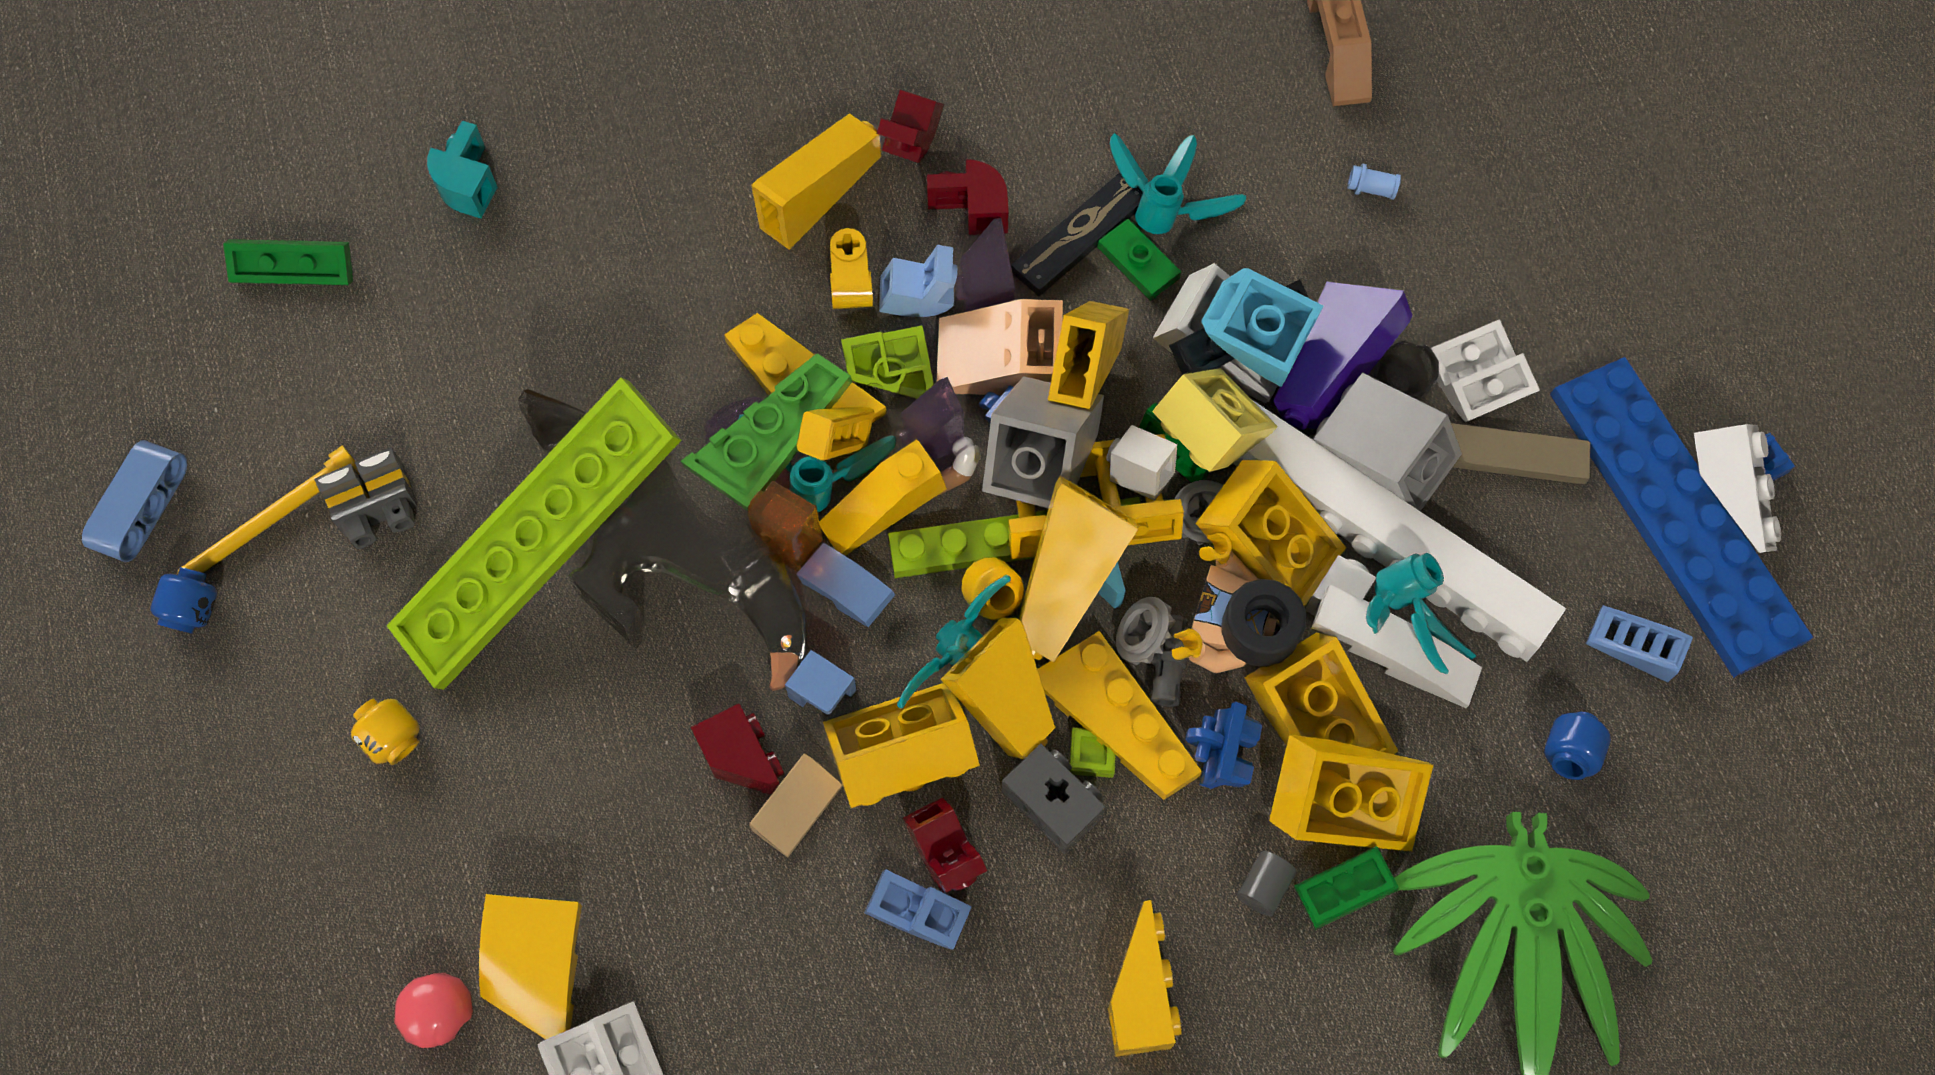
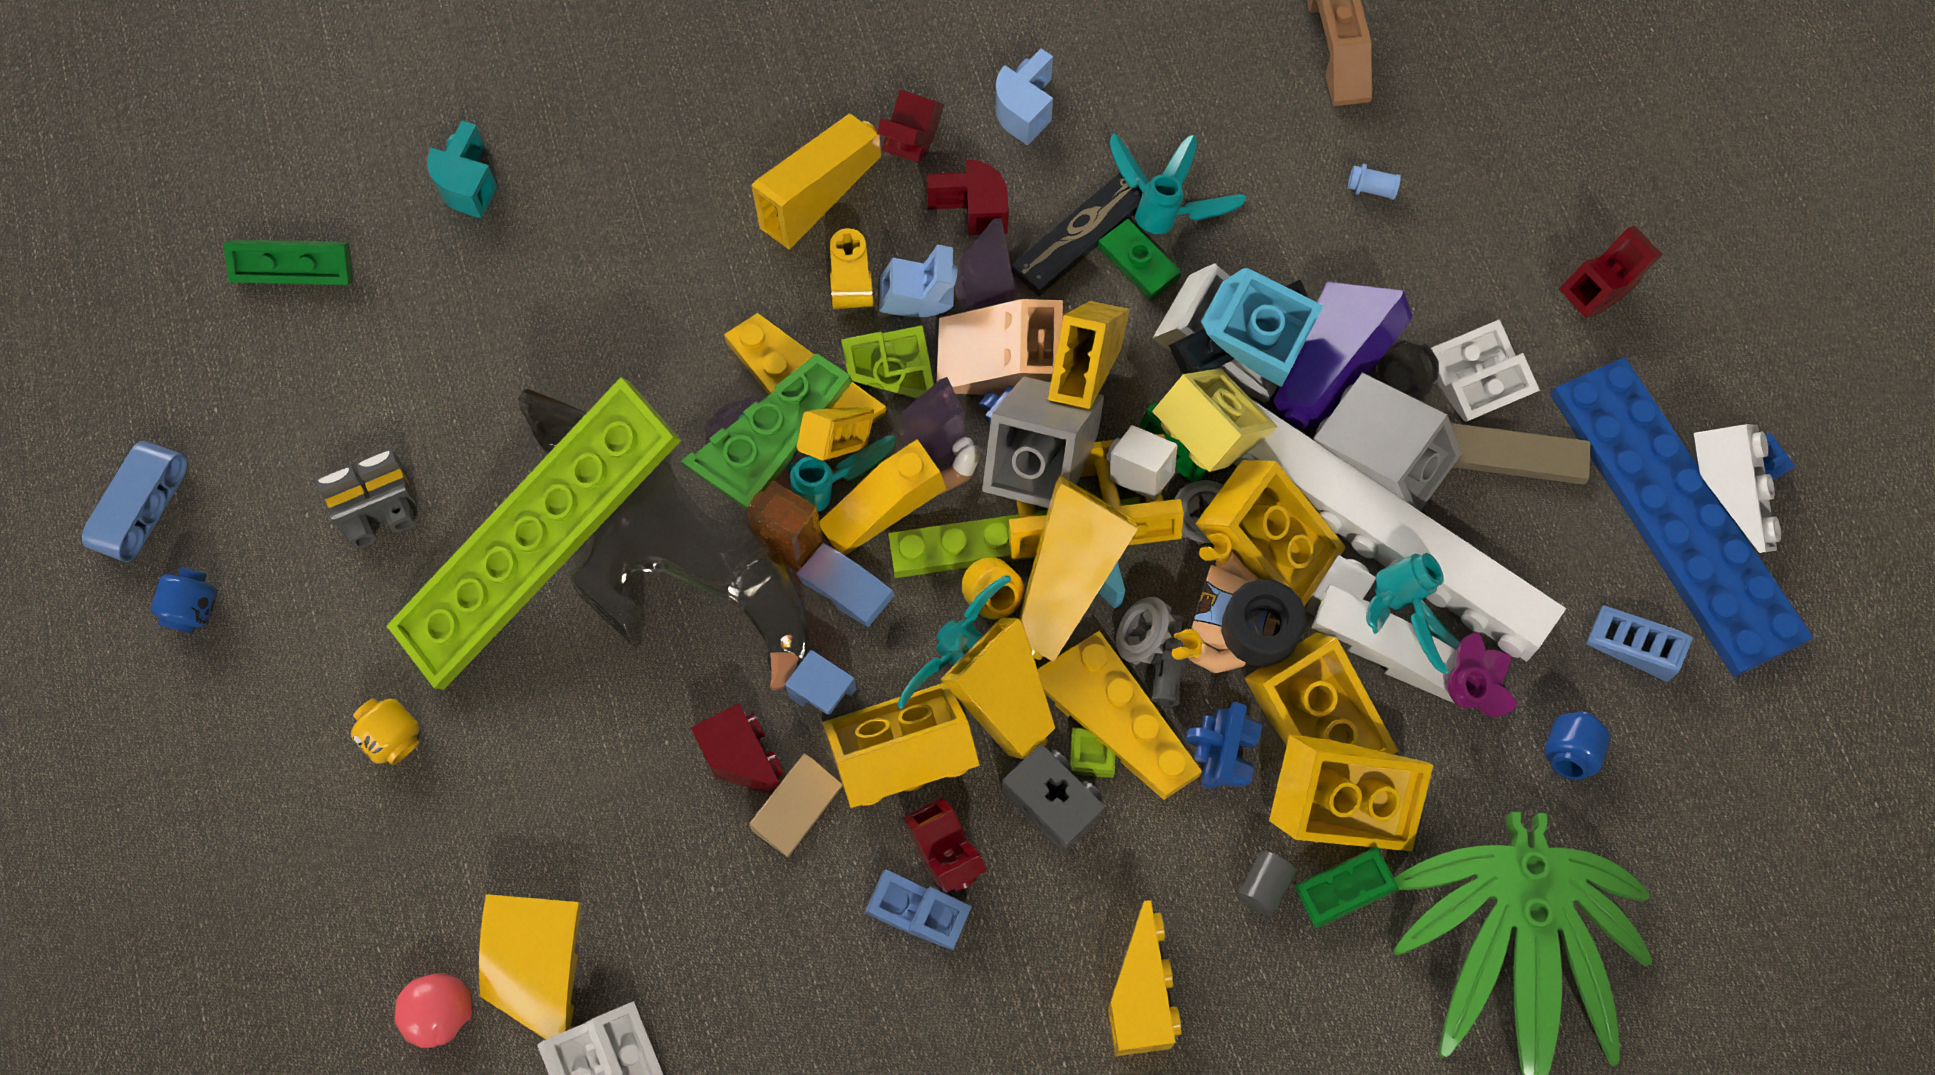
yellow piece [178,445,360,573] -> none
none -> light blue brick [995,49,1053,146]
none -> magenta plate [1447,632,1517,717]
none -> dark red brick [1559,226,1663,318]

